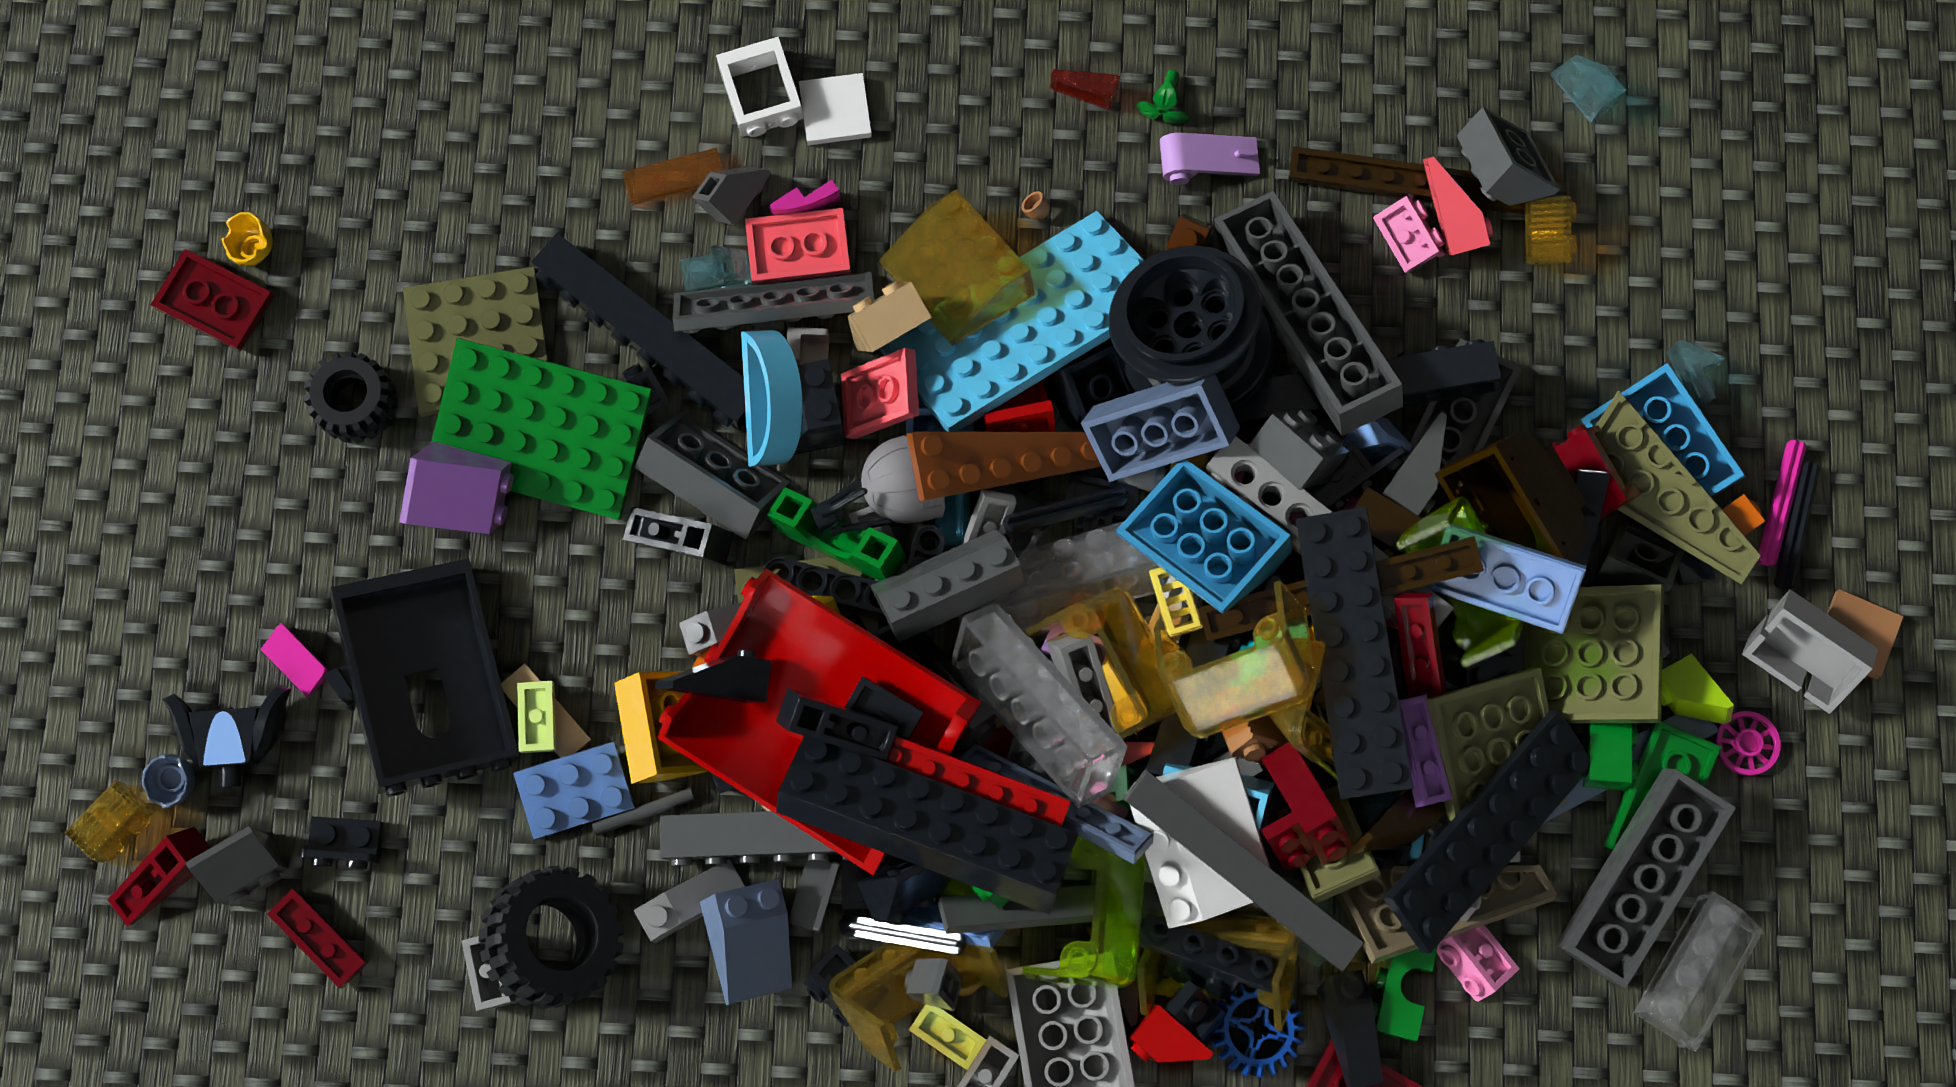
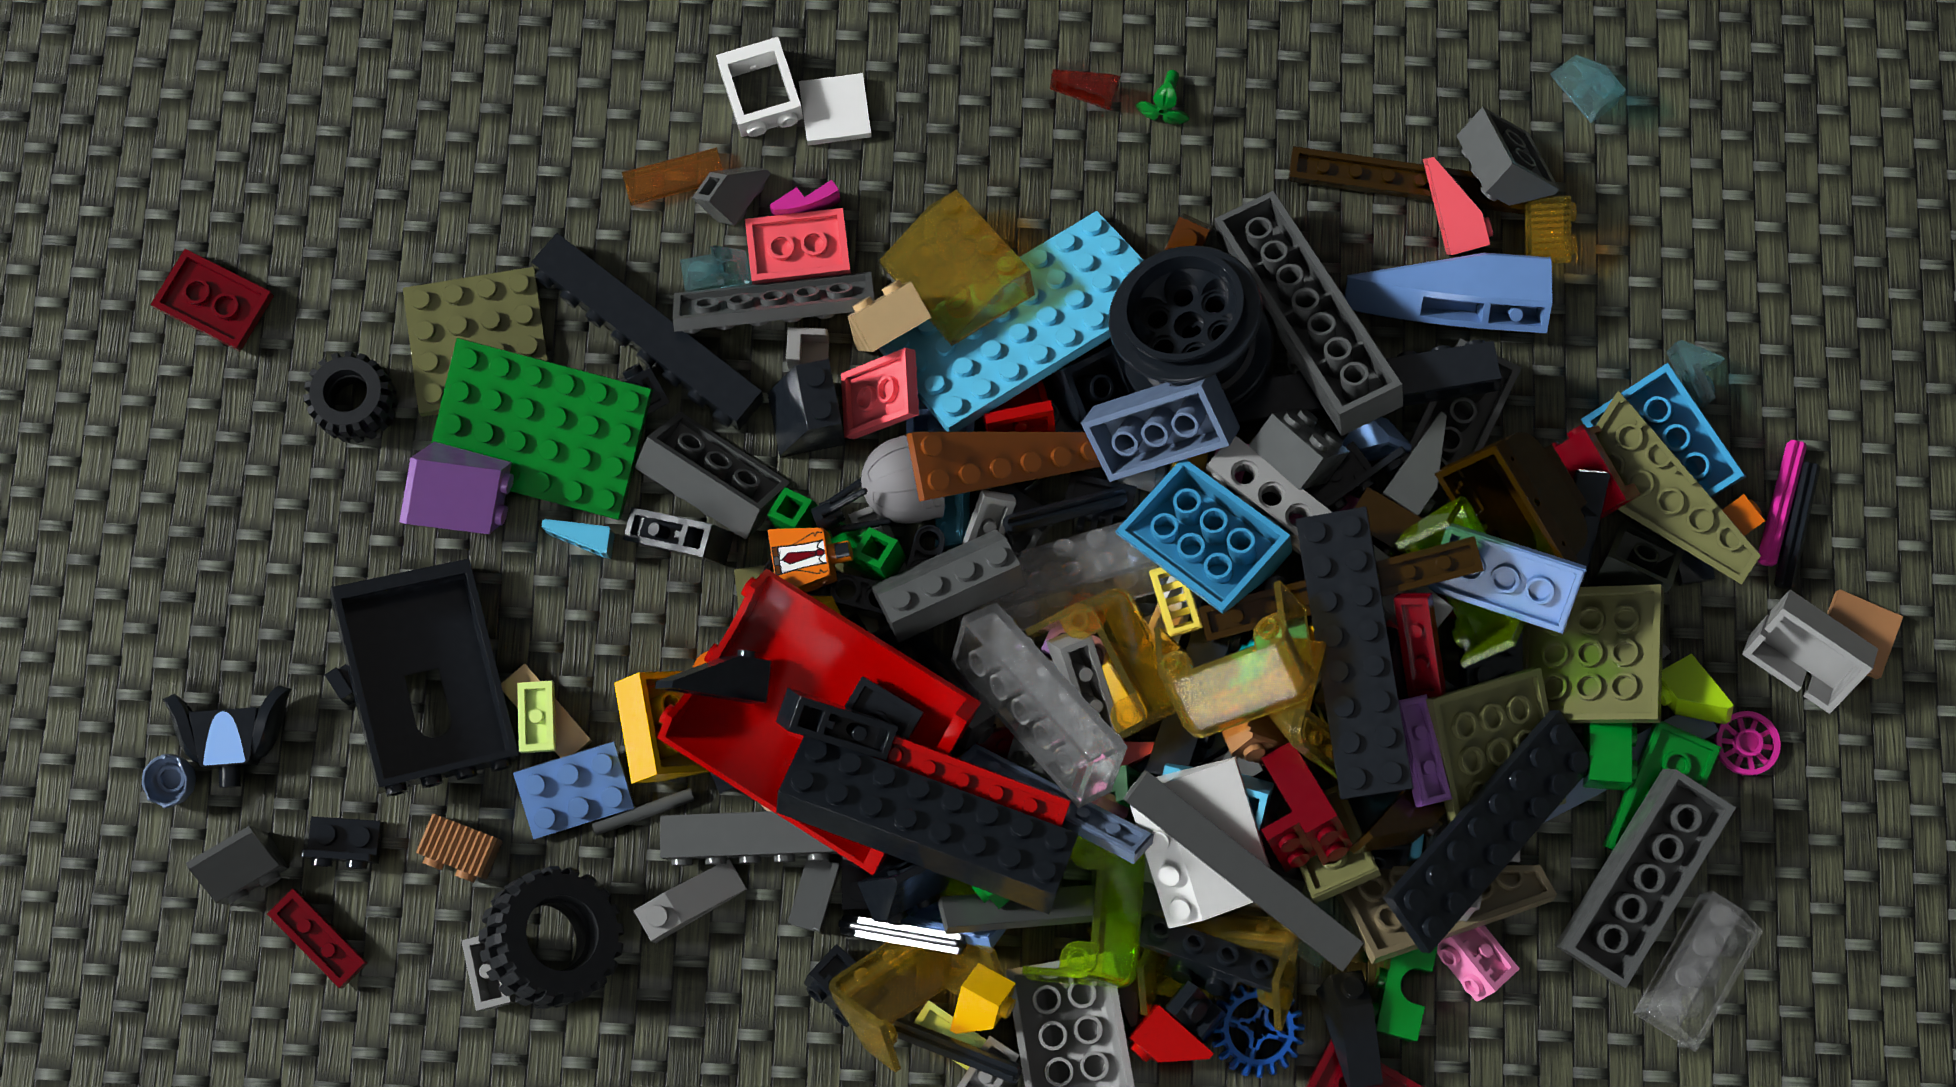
clear yellow brick [64,780,154,863] -> none
dark red slope [107,827,211,927] -> none
yellow hair [221,212,273,266] -> none
dark pink slope [261,623,330,698] -> none
dark grey slope [679,602,742,656] -> none
sand blue slope [700,879,792,1005] -> none
medium azure window [741,330,803,467] -> none
dark grey slope [905,958,964,1011] -> none
medium nougat hinge [1021,191,1050,220] -> none
lavender door [1160,133,1260,185] -> none
bright pink bracket [1373,196,1445,274] -> none
none -> medium nougat brick [416,814,502,883]
none -> medium azure slope [541,519,615,559]
none -> torso [768,528,853,593]
none -> black axle [891,1018,1022,1084]
none -> yellow slope [950,963,1016,1034]
none -> medium blue wedge [1344,253,1552,333]

